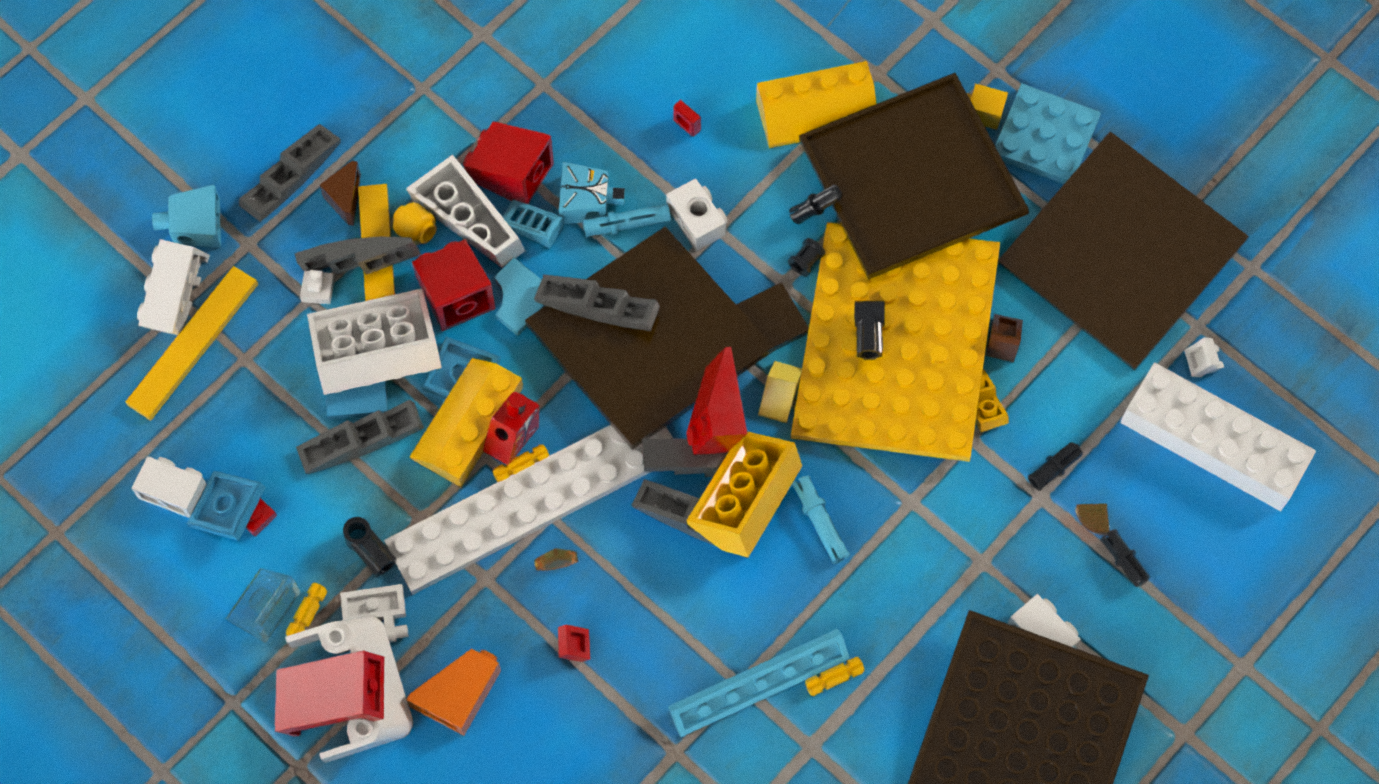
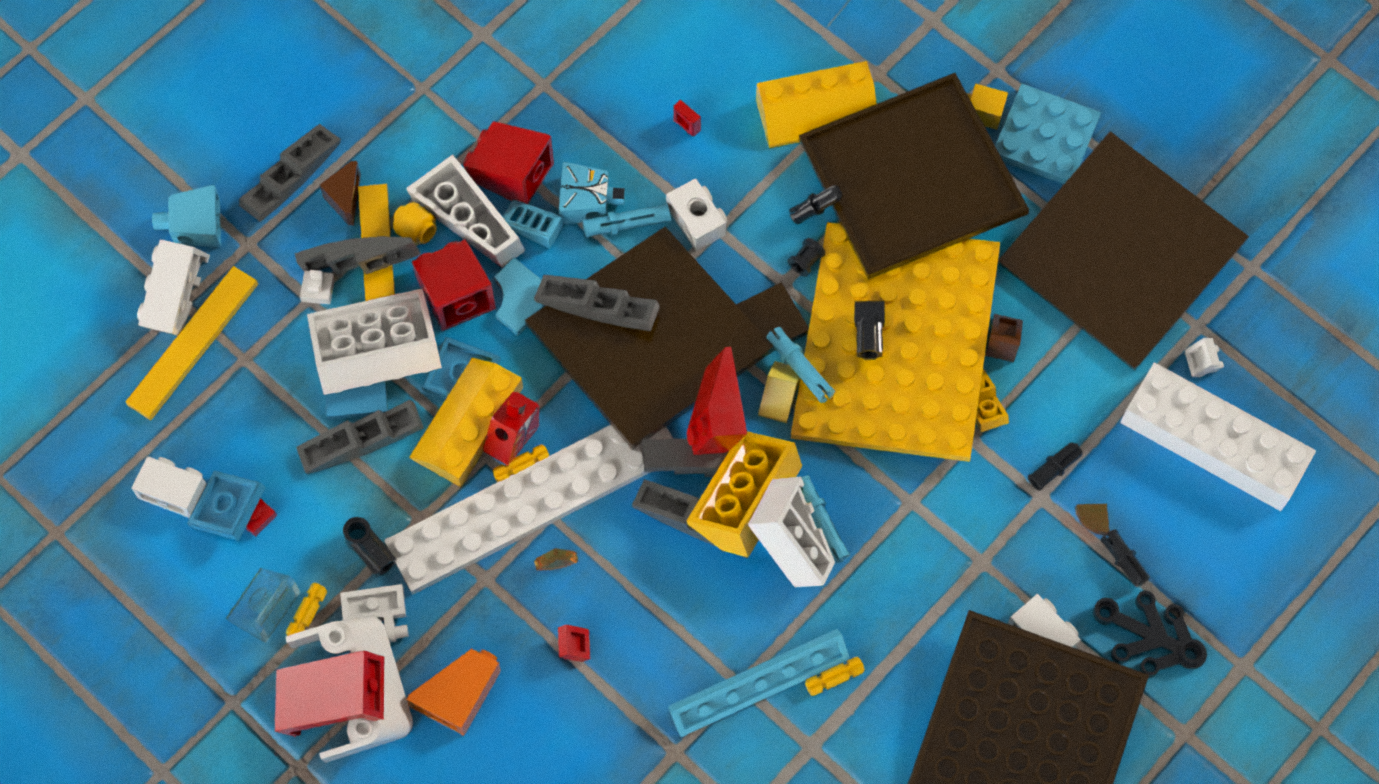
none -> white wedge [748,476,835,587]
none -> medium azure pin [766,327,835,403]
none -> black plant [1093,590,1207,678]

